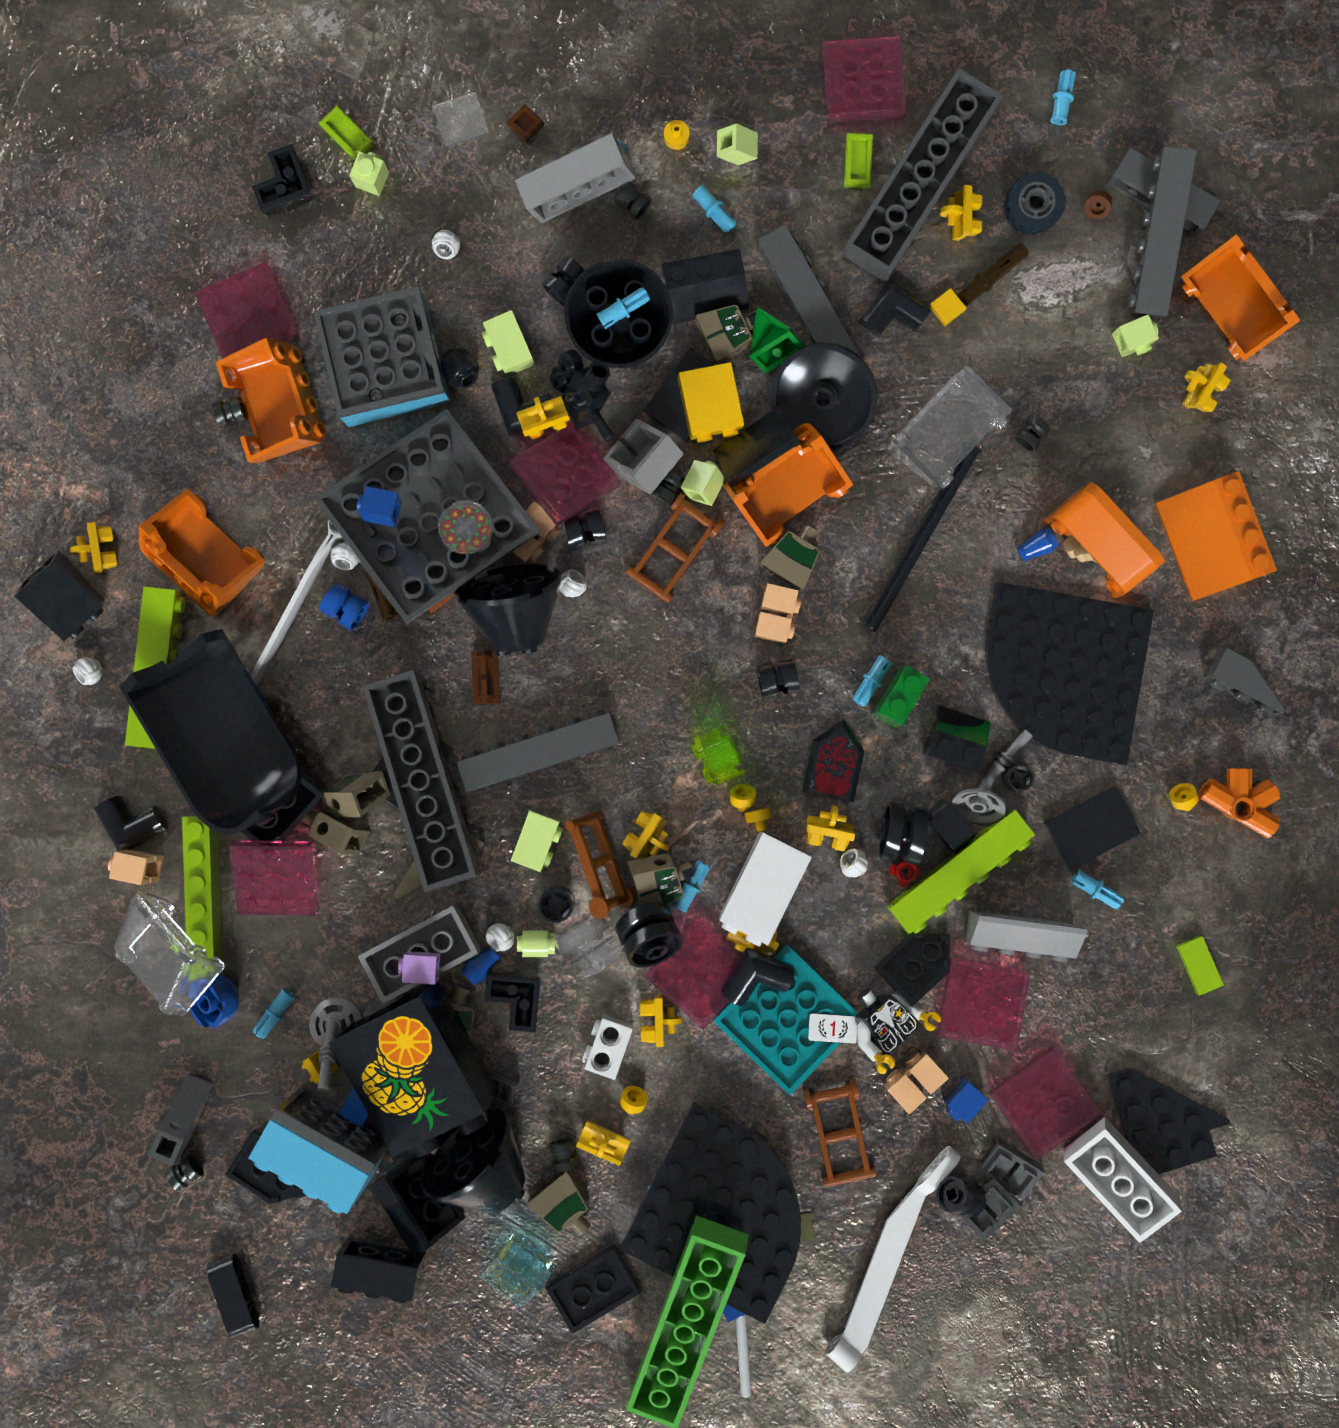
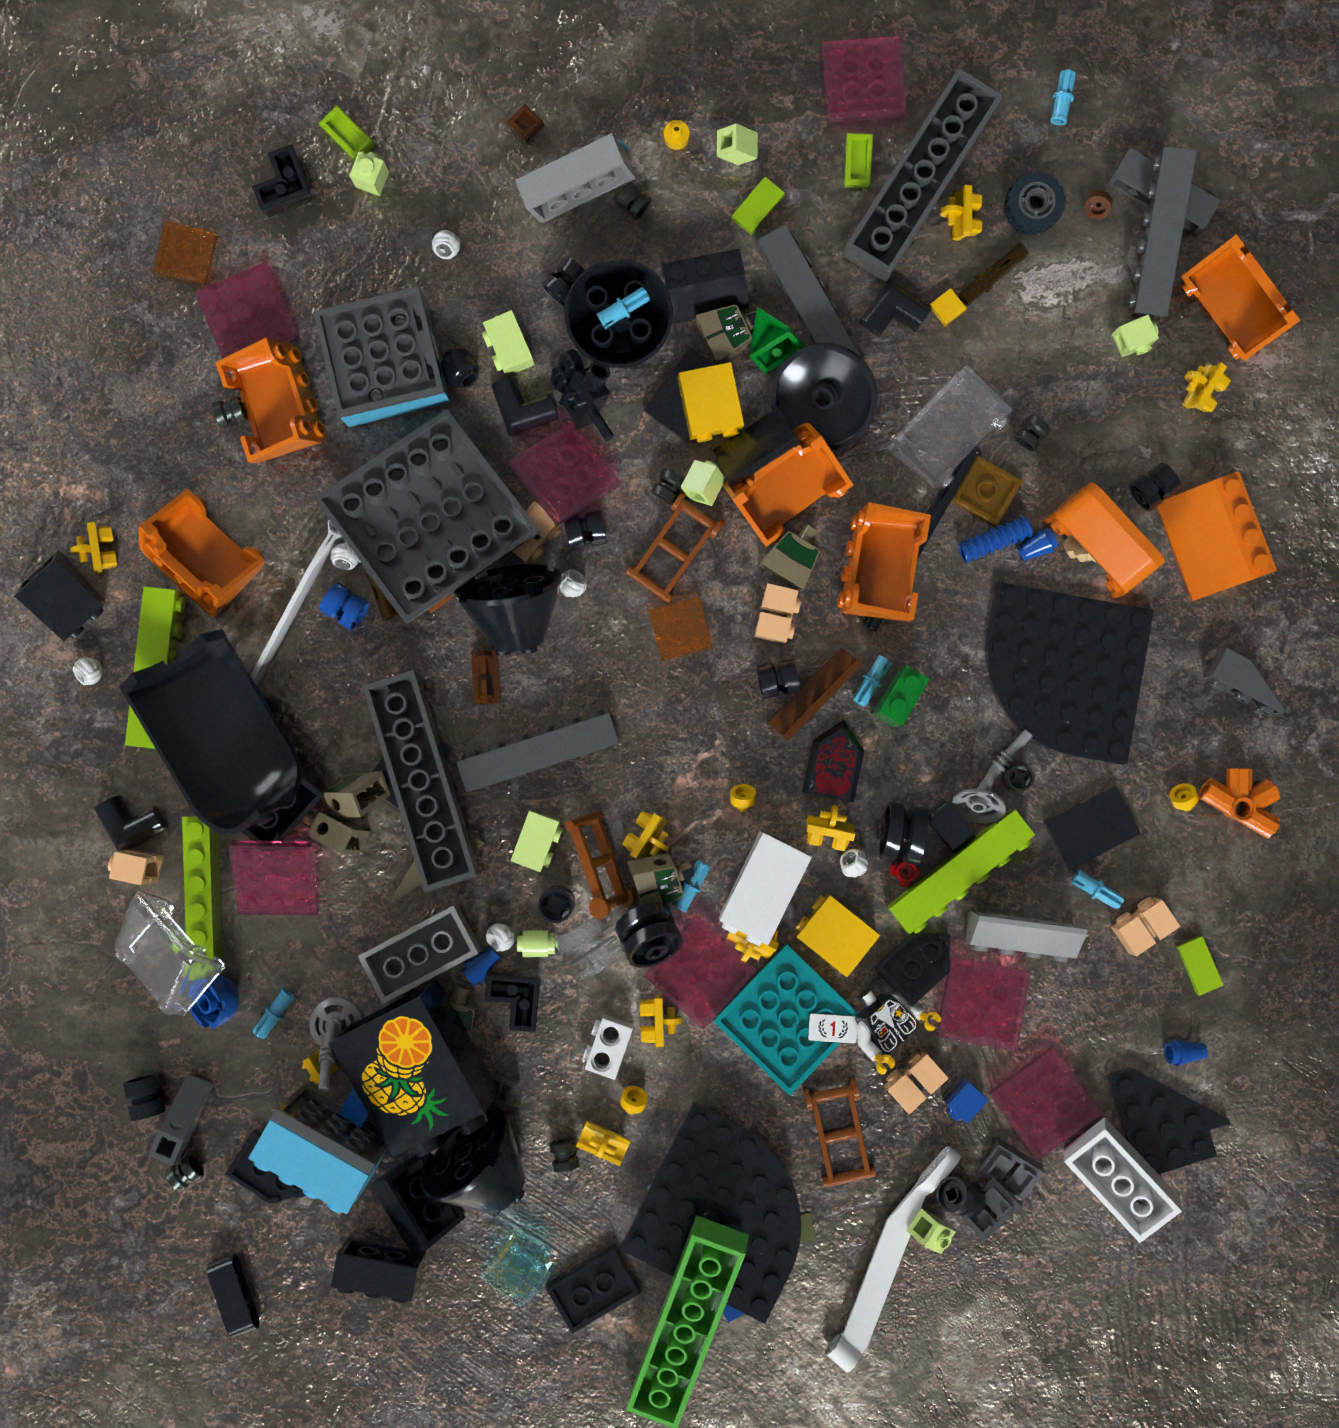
blue brick [357,486,402,527] -> none
lavender brick [398,951,441,984] -> none
clear piece [432,92,489,148] -> none
clear tile [438,500,493,554] -> none
yellow hips [516,396,570,439] -> none
dark tan torso [527,1170,591,1236] -> none
light grey piece [603,418,684,494] -> none
clear neon green brick [690,724,746,786] -> none
medium azure axle [692,185,736,233] -> none
black brick [721,947,795,1006] -> none
white piece [735,1314,751,1397] -> none
yellow tile [744,807,772,832] -> none
black slope [923,705,990,772] -> none
none -> black wheel [123,1074,166,1121]
none -> clear orange tile [153,221,218,286]
none -> clear orange tile [648,597,713,661]
none -> lime tile [731,177,785,235]
none -> reddish brown fence [768,647,863,741]
none -> yellow brick [795,893,880,977]
none -> orange windscreen [837,502,931,622]
none -> yellowish green brick [906,1208,956,1254]
none -> pearl gold tile [951,455,1023,527]
none -> blue piece [958,516,1033,563]
none -> light nougat piece [1111,897,1181,957]
none -> black wheel [1129,462,1182,512]
none -> blue cone [1164,1039,1208,1066]

